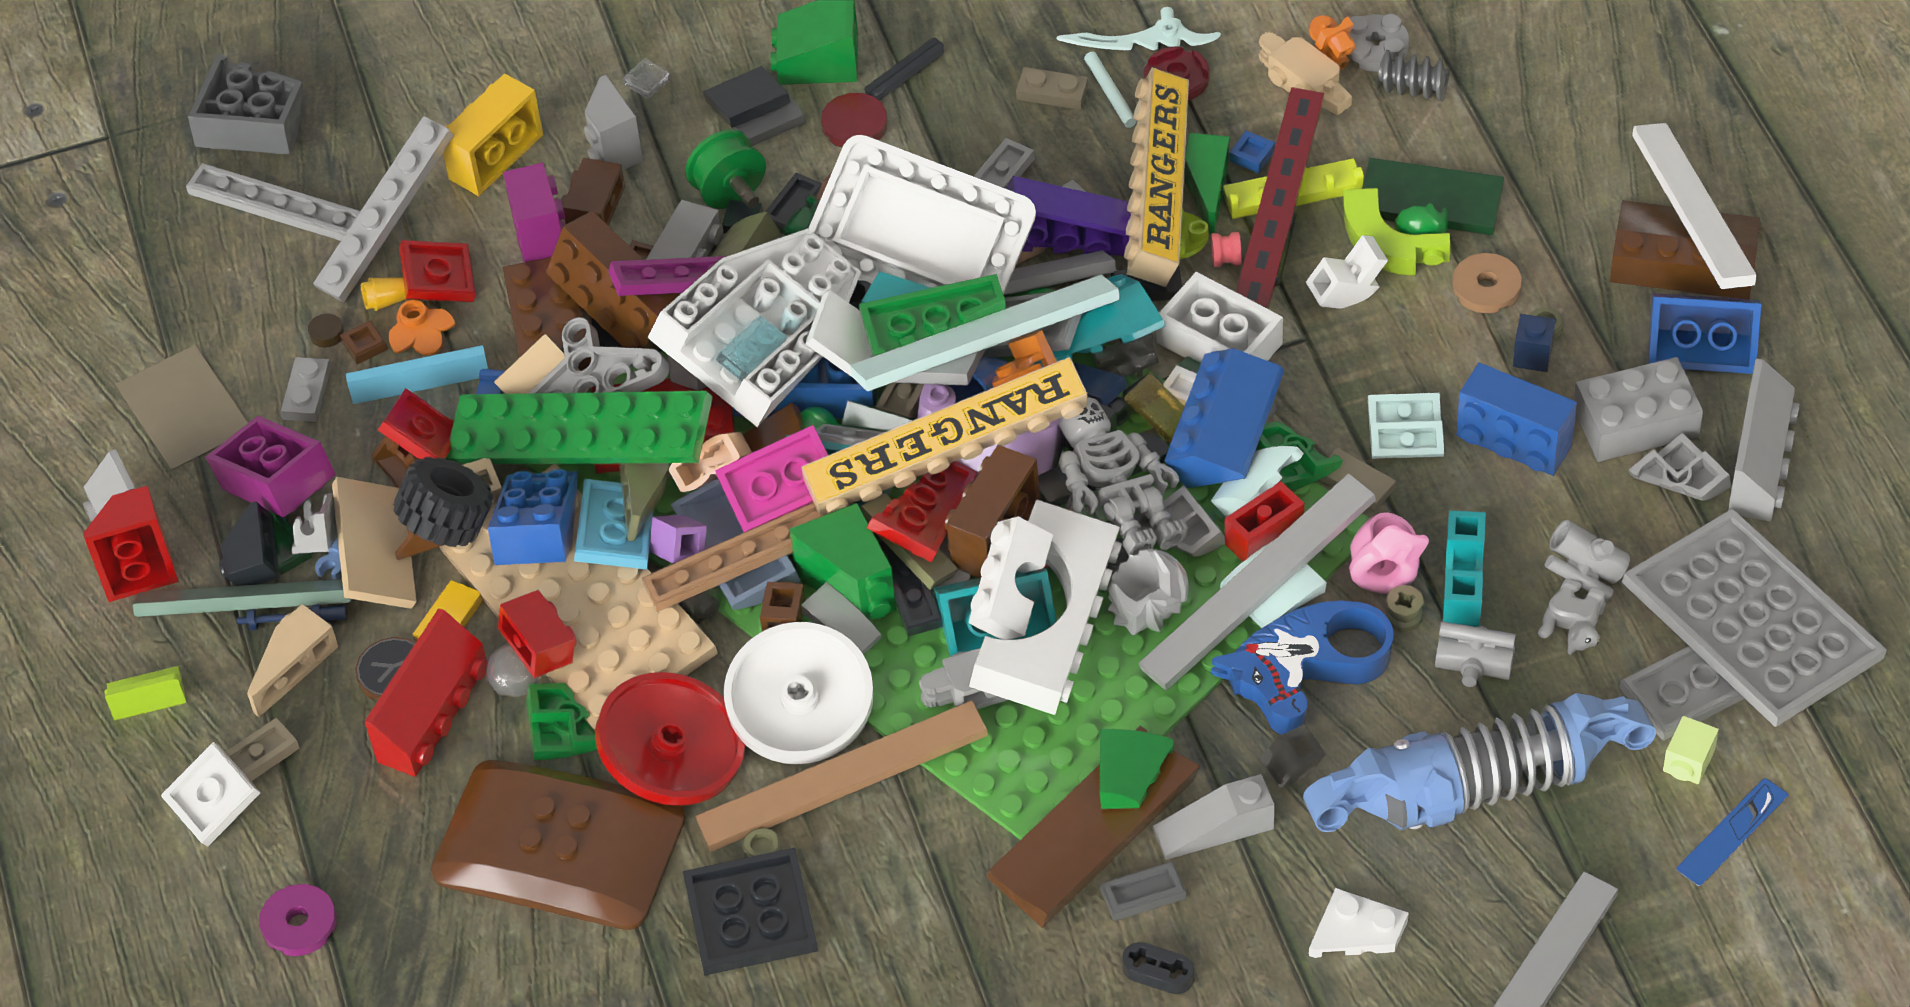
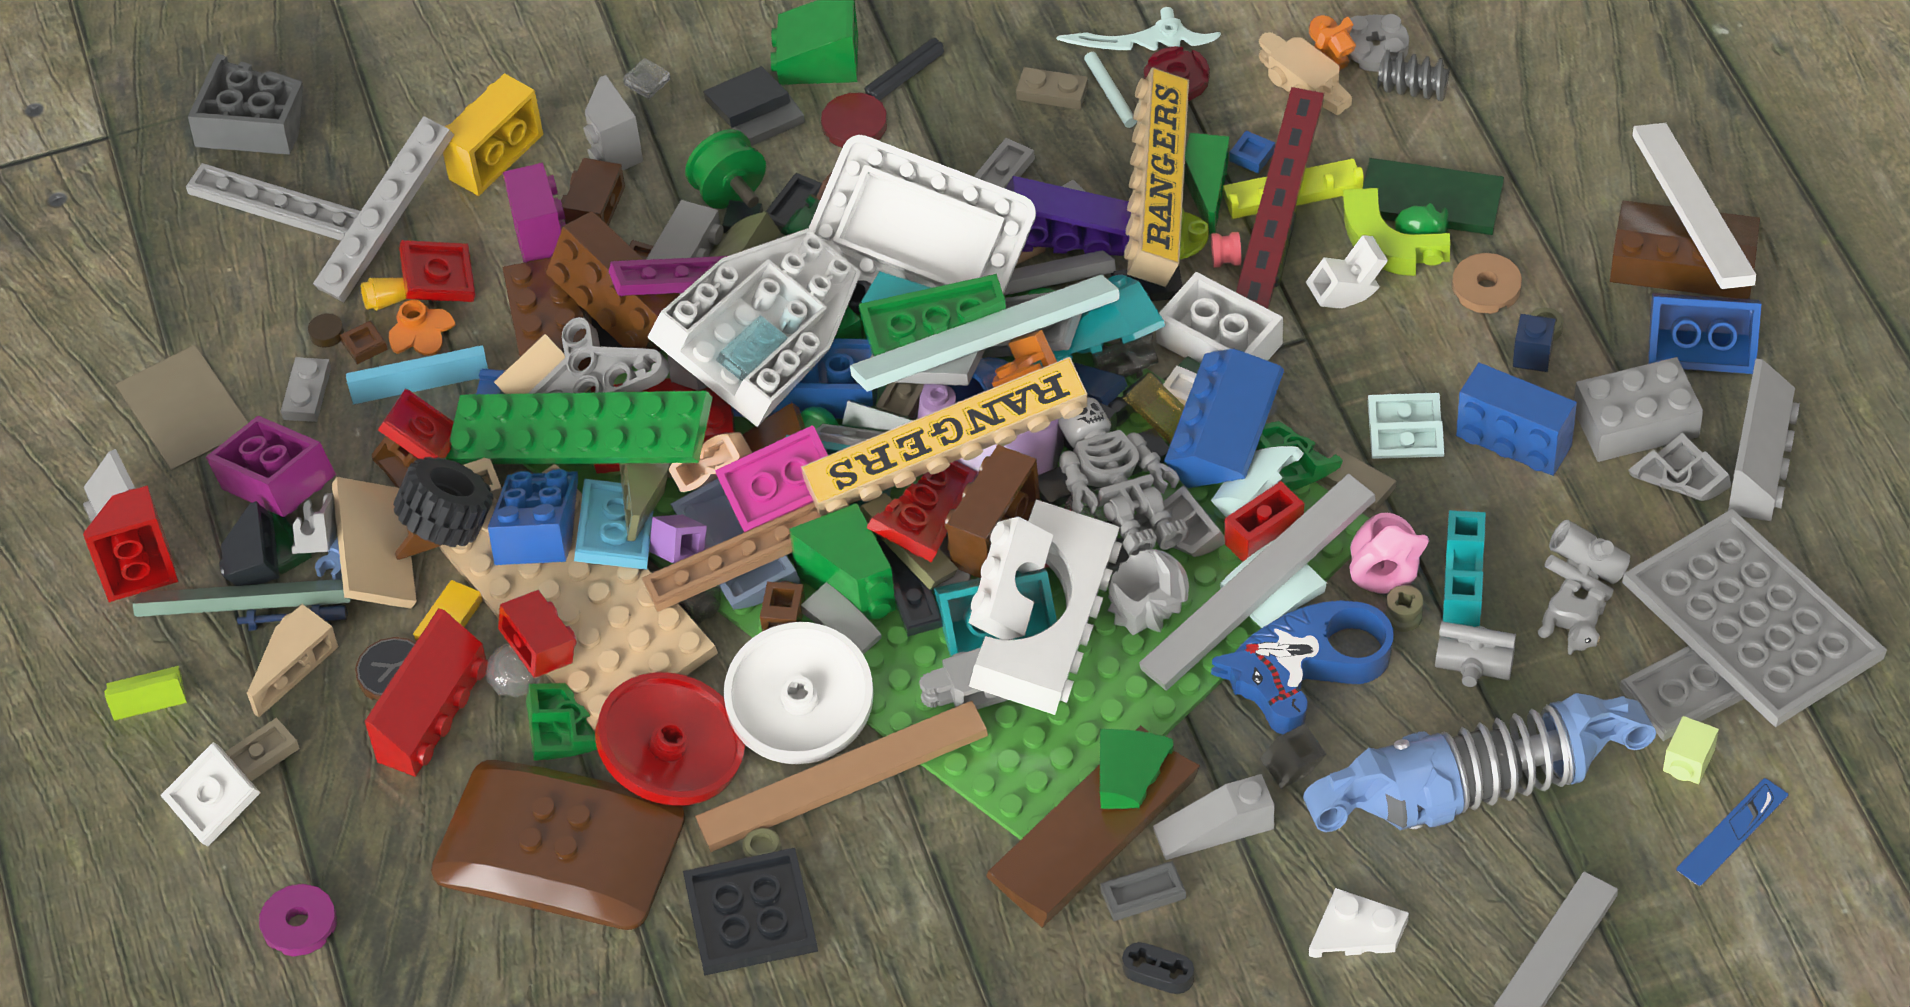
white tile [805,290,872,376] -> none

